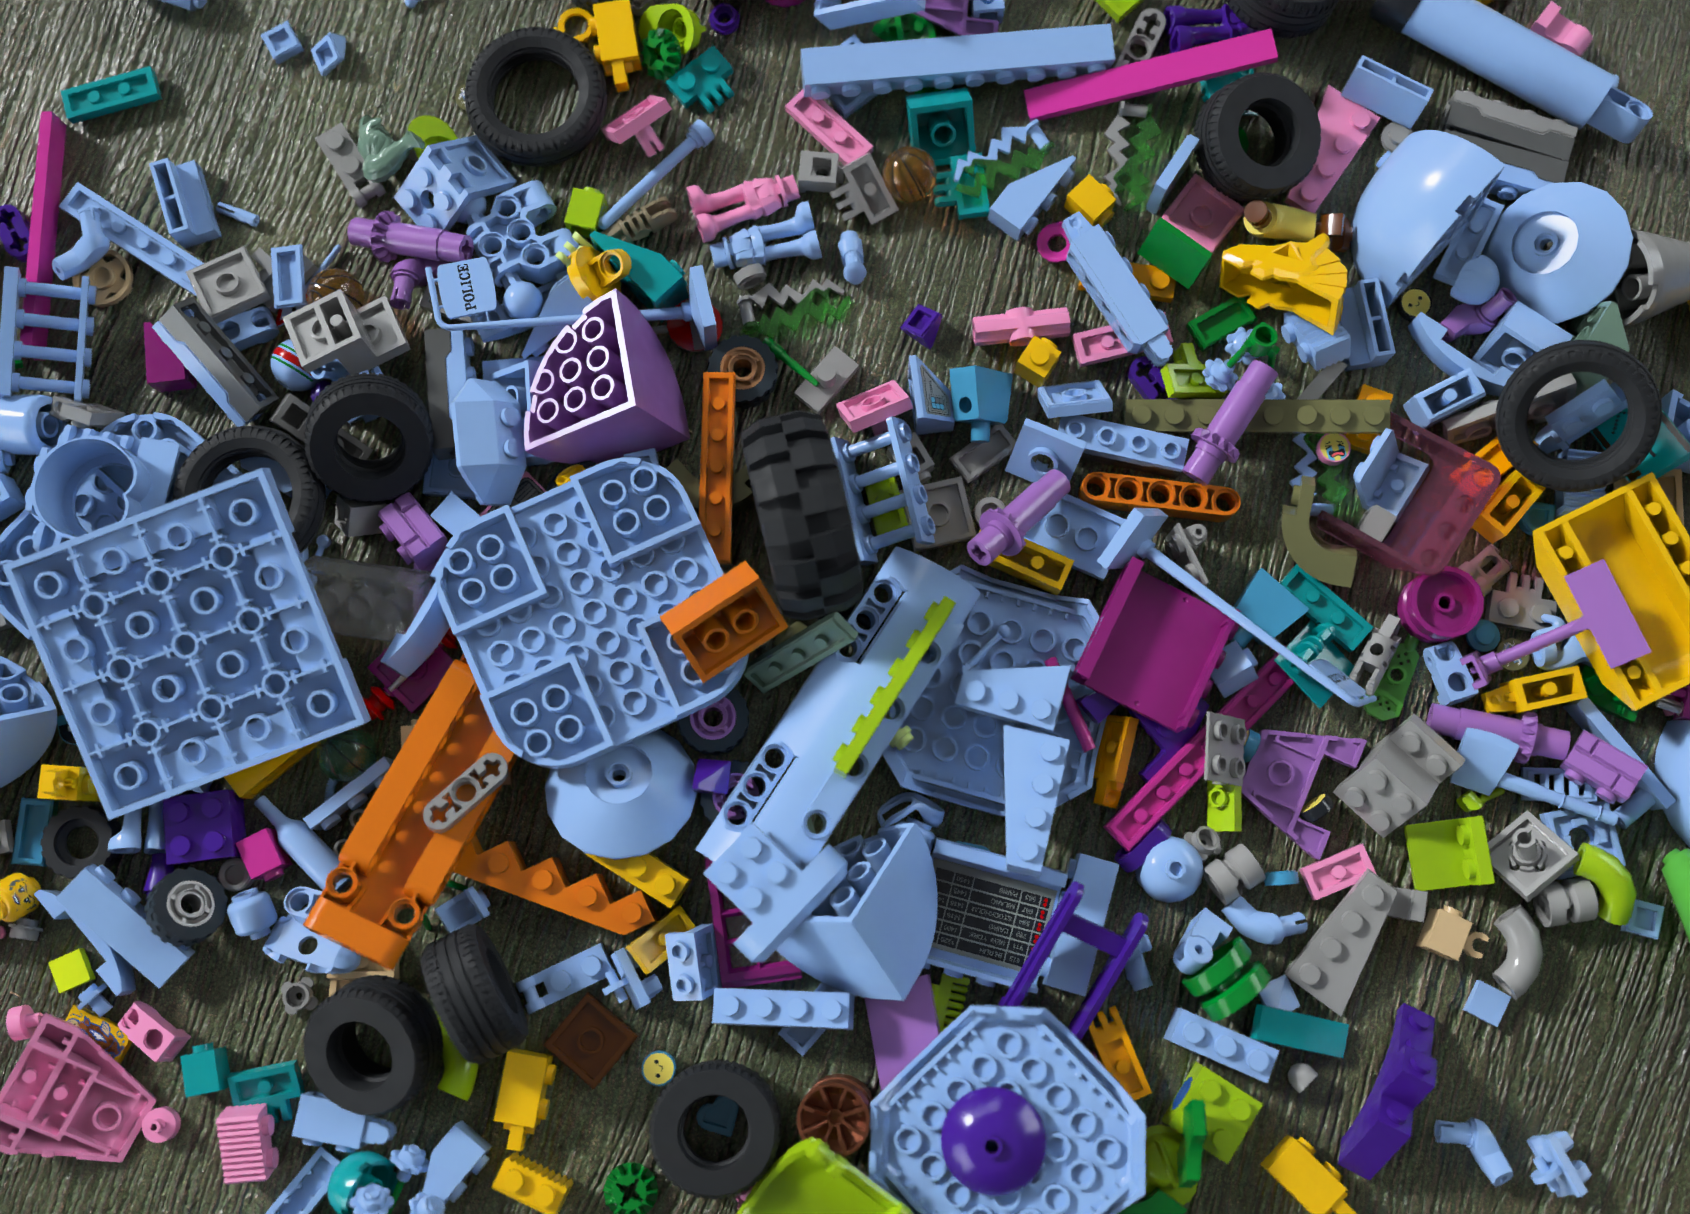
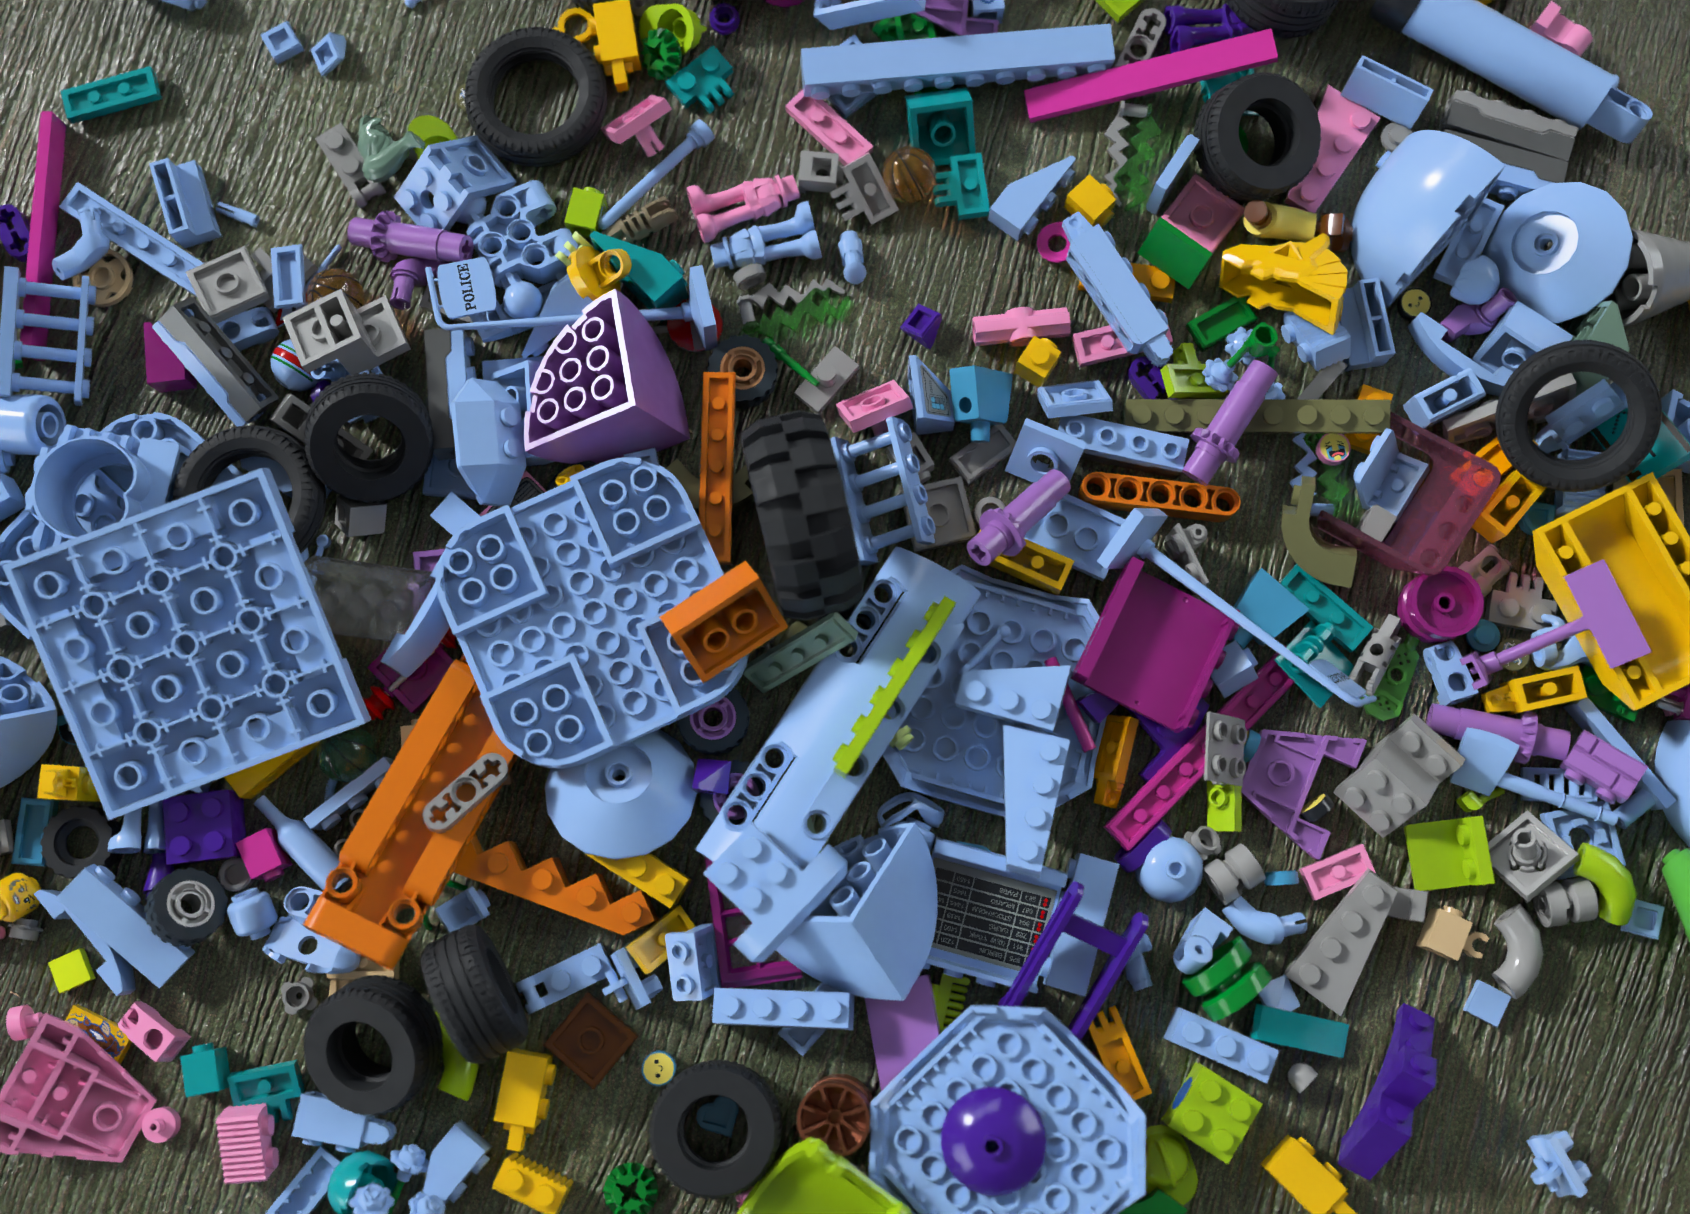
light grey hinge [49,396,125,429] -> none
light blue plate [77,983,113,1017] -> none
medium lavender brick [377,492,448,570] -> none
lime plate [864,476,908,536] -> none
piece [954,119,1054,199] -> none
green tile [1177,1099,1207,1188] -> none
light blue arm [1434,1117,1513,1187] -> none

